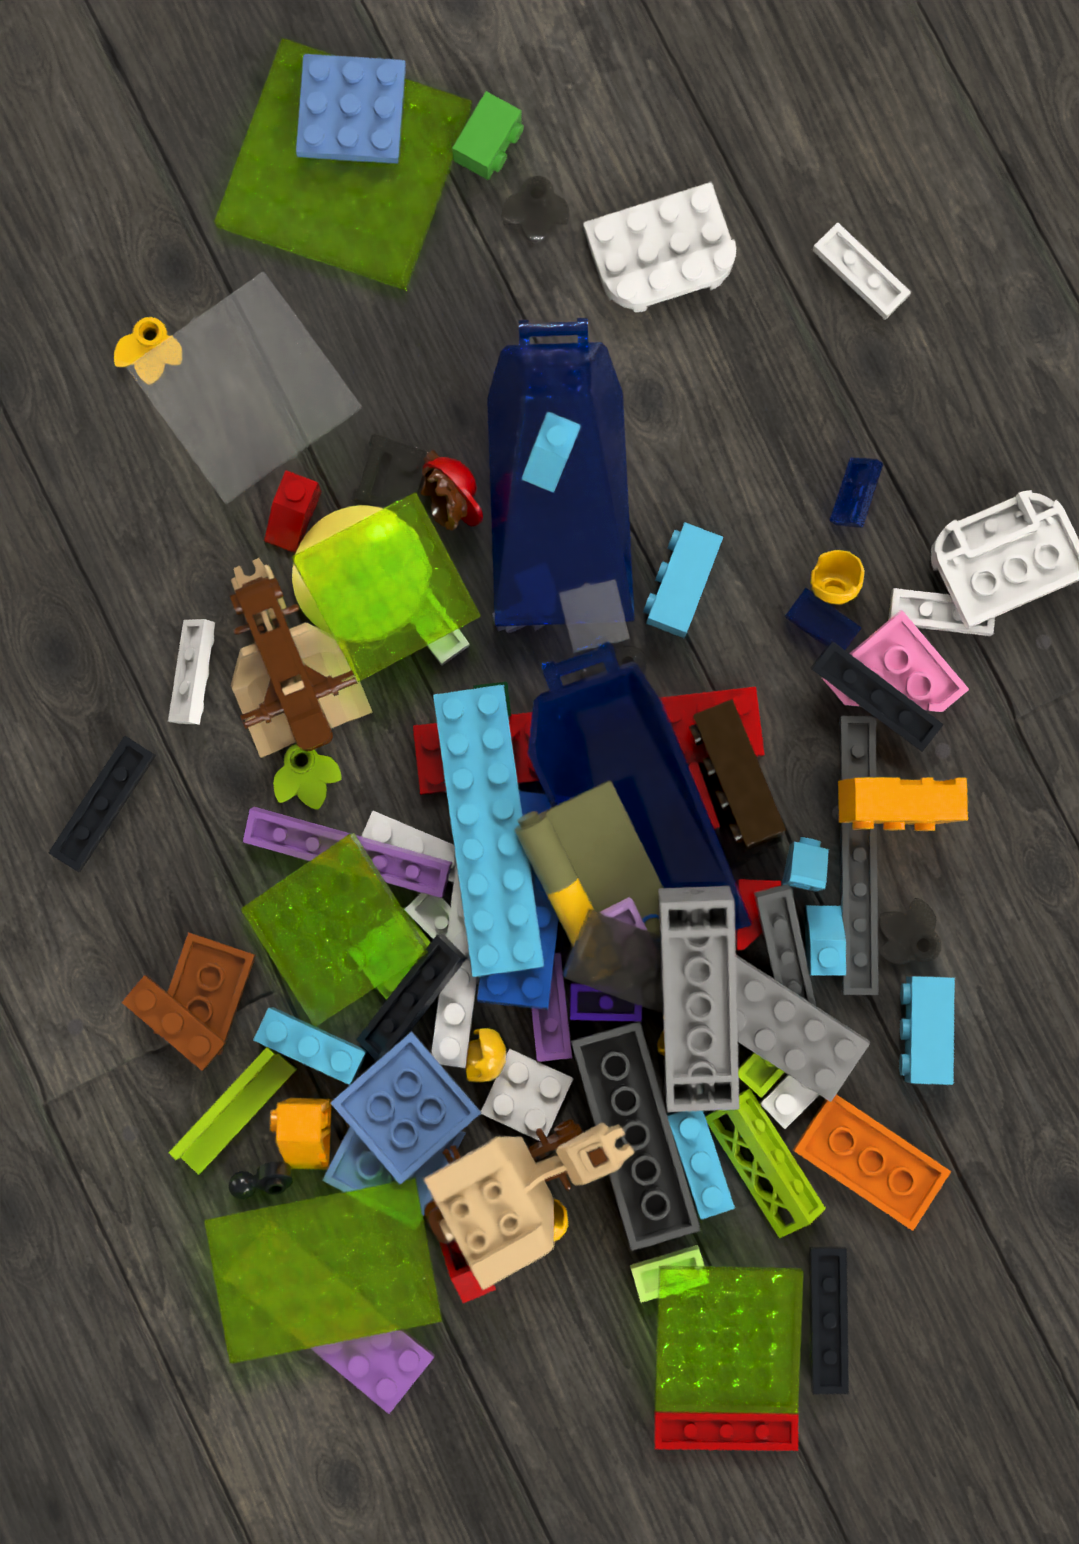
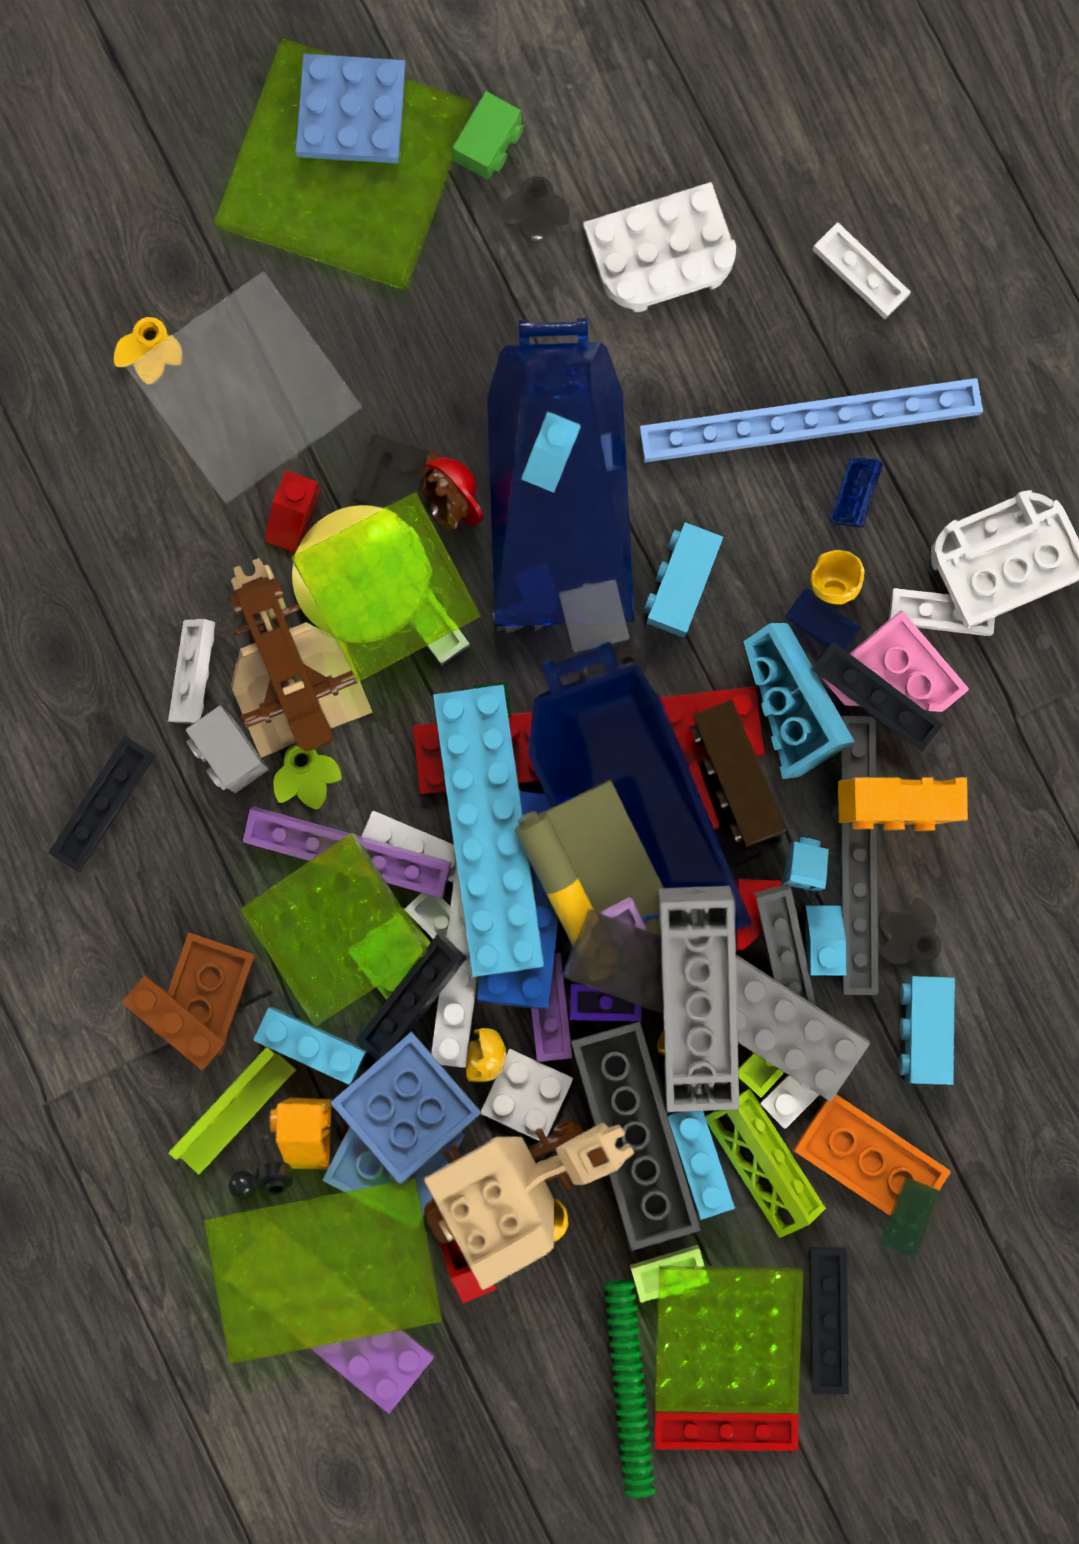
none -> light grey brick [185,705,269,794]
none -> green piece [603,1280,656,1498]
none -> light blue plate [639,378,983,462]
none -> medium azure wedge [743,623,855,779]
none -> clear green plate [879,1176,941,1258]

